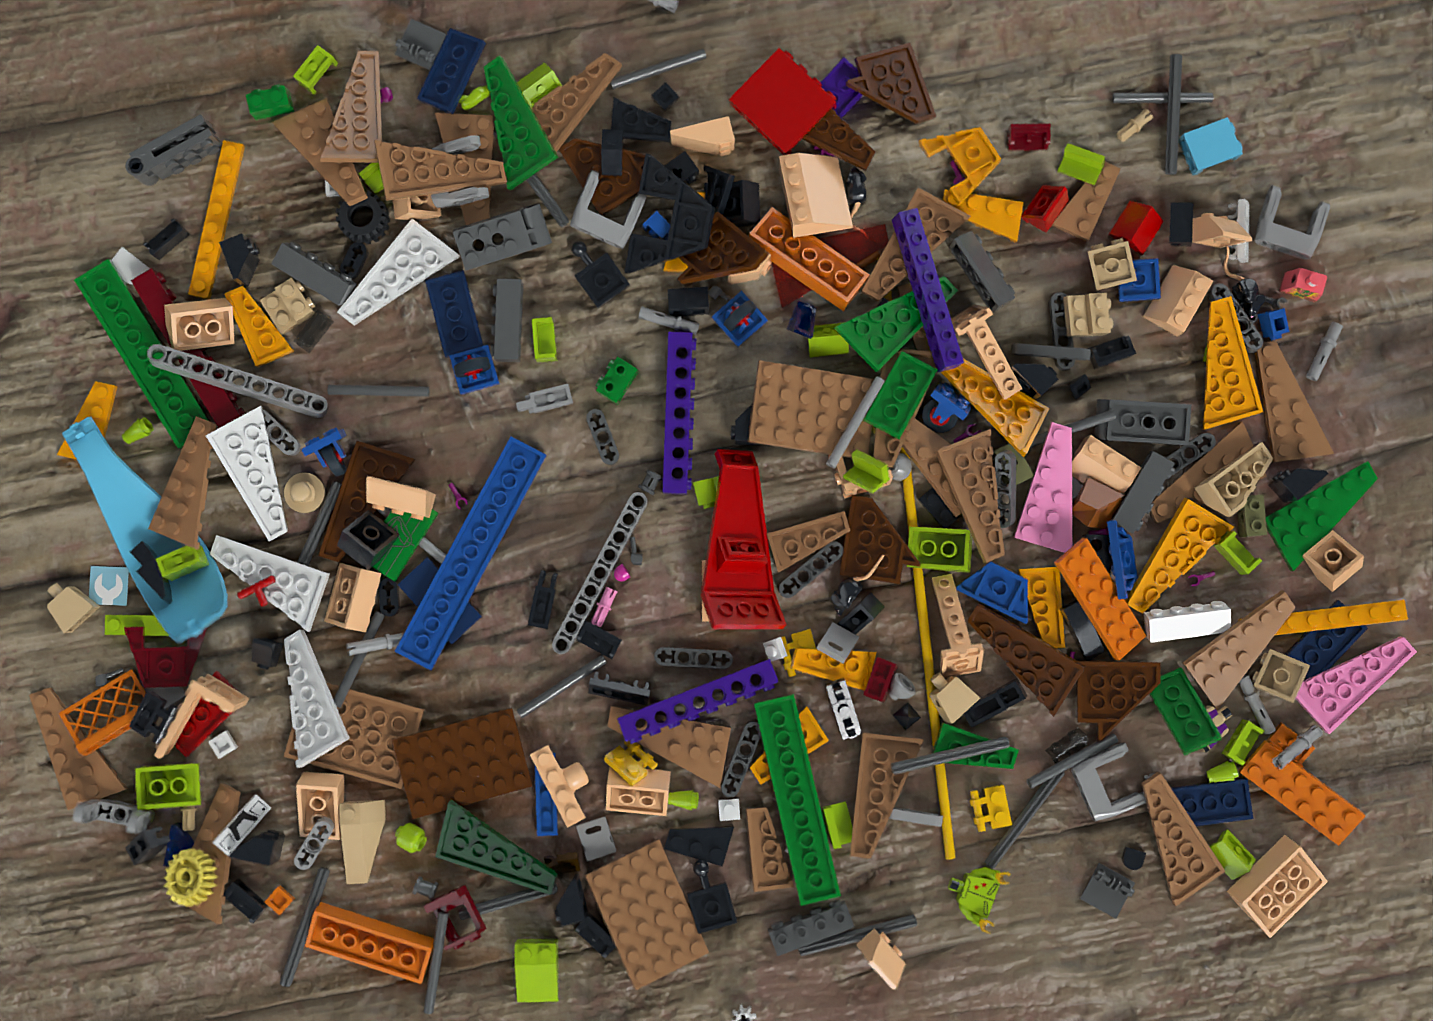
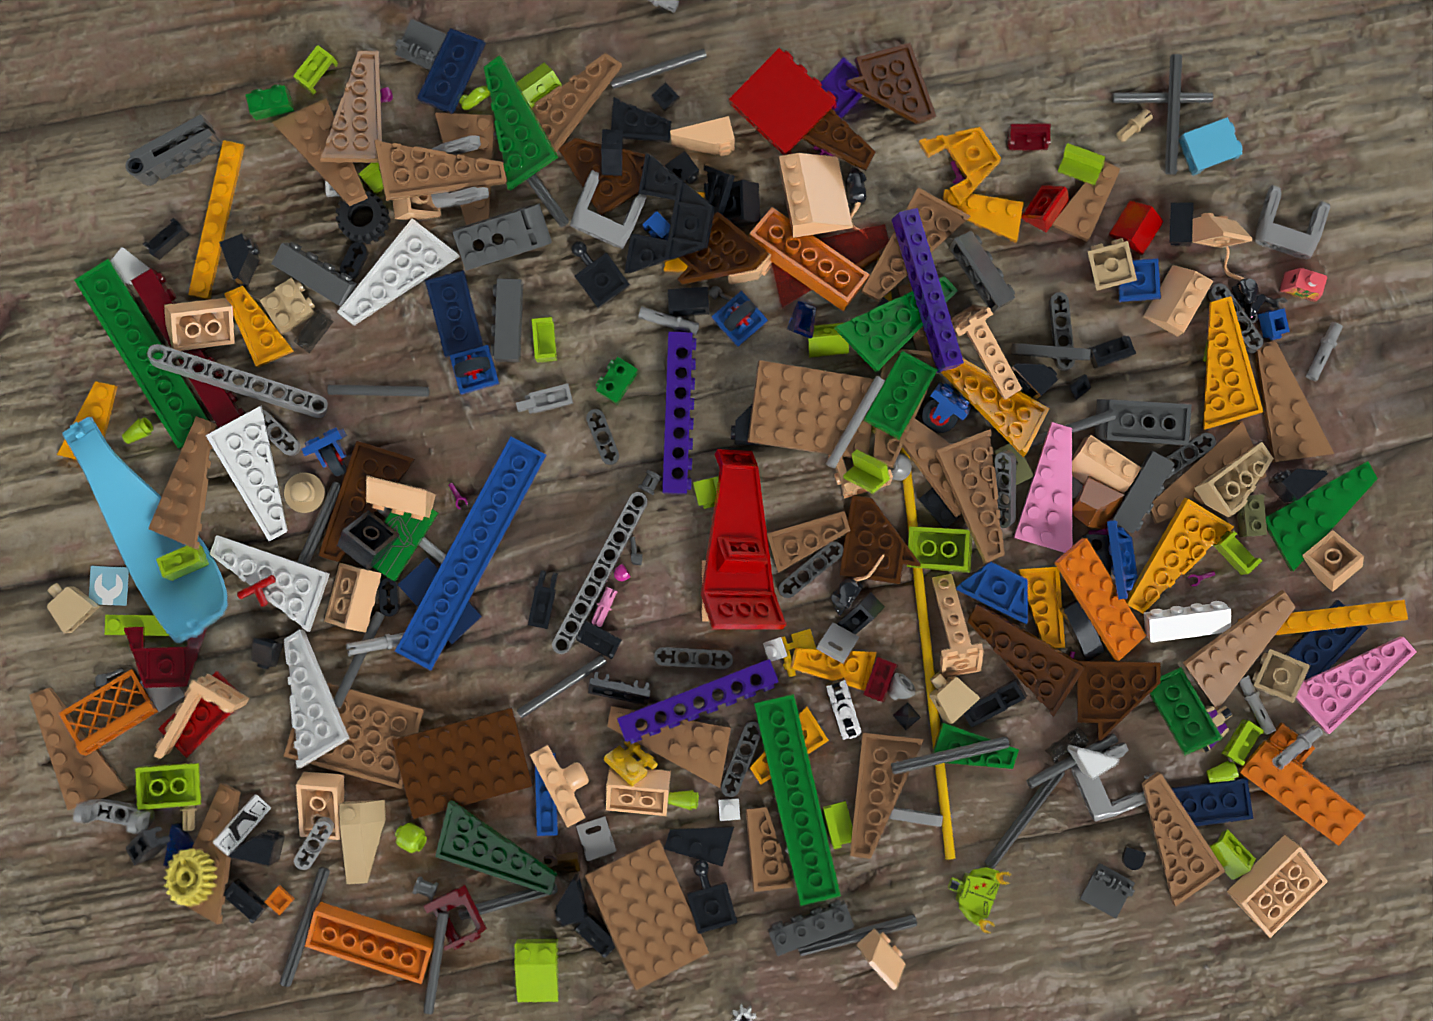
black plate [129,691,178,744] -> none
black slope [130,541,172,604] -> none
white plate [208,730,238,759] -> none
magenta hand [953,423,981,443] -> none
yellow plate [970,784,1012,832] -> none
tan plate [1063,293,1113,337] -> none
white plate [1228,199,1249,263] -> none
none -> white slope [1067,745,1119,779]

